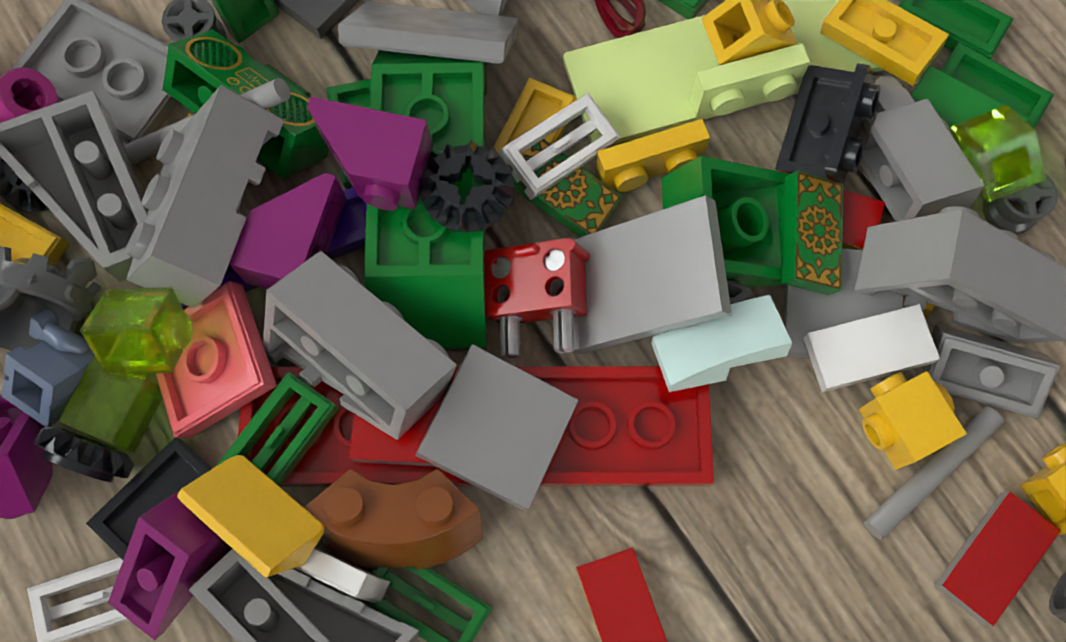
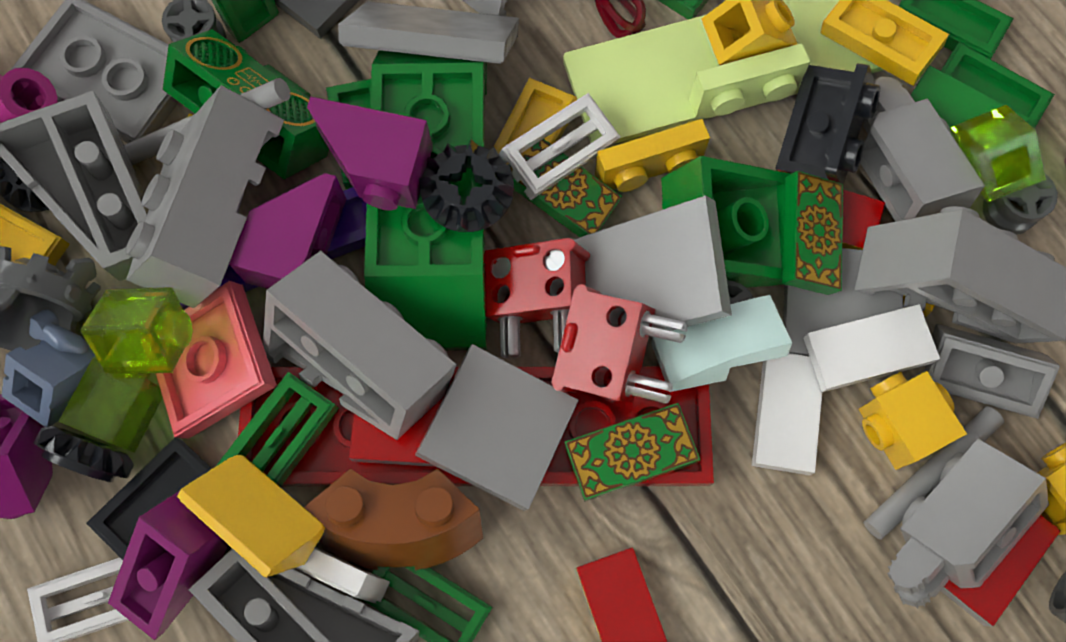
none -> piece [551,284,687,403]
none -> tile [564,403,700,502]
none -> white tile [752,353,822,475]
none -> light grey hinge [887,439,1049,609]

